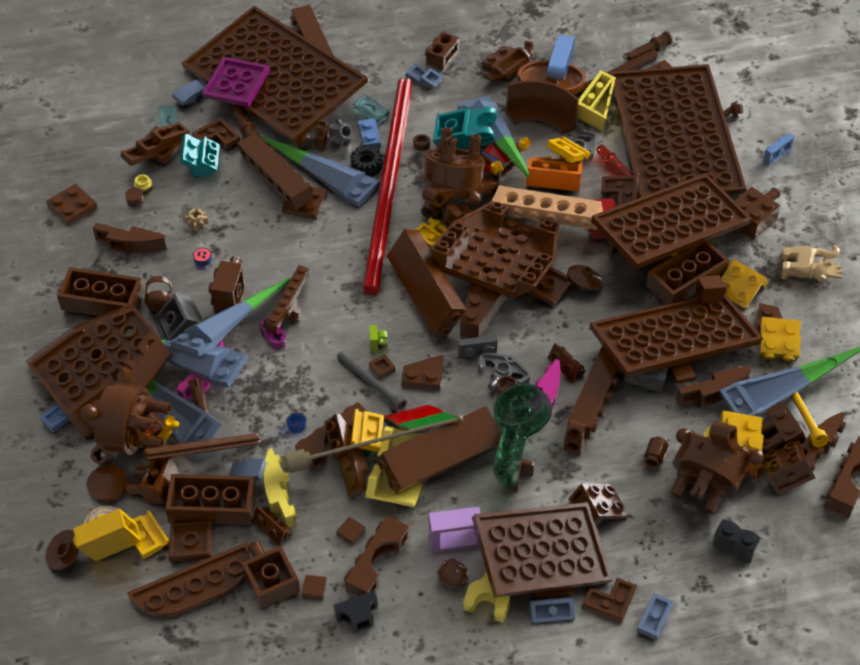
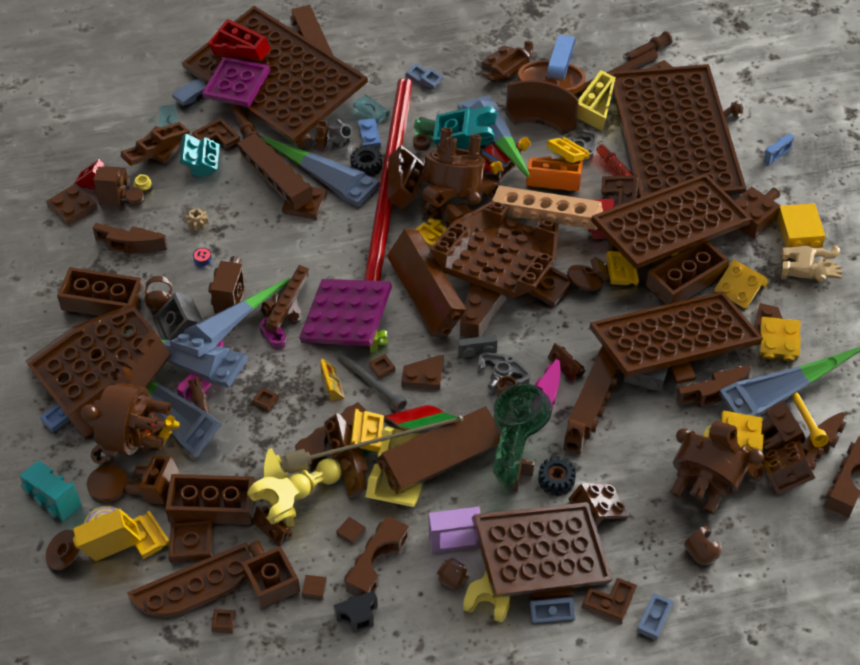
reddish brown axle [144,433,260,461] -> none
sand blue slope [229,459,267,481] -> none
clear blue tile [287,413,307,433] -> none
reddish brown brick [425,32,459,70] -> none
reddish brown brick [644,436,669,468] -> none
reddish brown brick [695,275,727,304] -> none
black brick [712,520,761,563] -> none
none -> teal wedge [19,460,82,522]
none -> red slope [74,159,104,190]
none -> reddish brown brick [94,166,130,206]
none -> red wedge [207,19,271,61]
none -> reddish brown tile [211,609,236,633]
none -> light yellow piece [247,458,342,524]
none -> reddish brown tile [252,387,279,413]
none -> reddish brown plate [261,294,280,317]
none -> magenta plate [299,279,392,346]
none -> yellow slope [320,359,345,401]
none -> reddish brown wedge [388,145,424,210]
none -> clear green brick [413,117,436,138]
none -> black bush [538,456,576,496]
none -> reddish brown tile [590,257,610,281]
none -> yellow plate [606,251,639,286]
none -> reddish brown helmet [684,525,722,566]
none -> yellow brick [777,203,826,248]

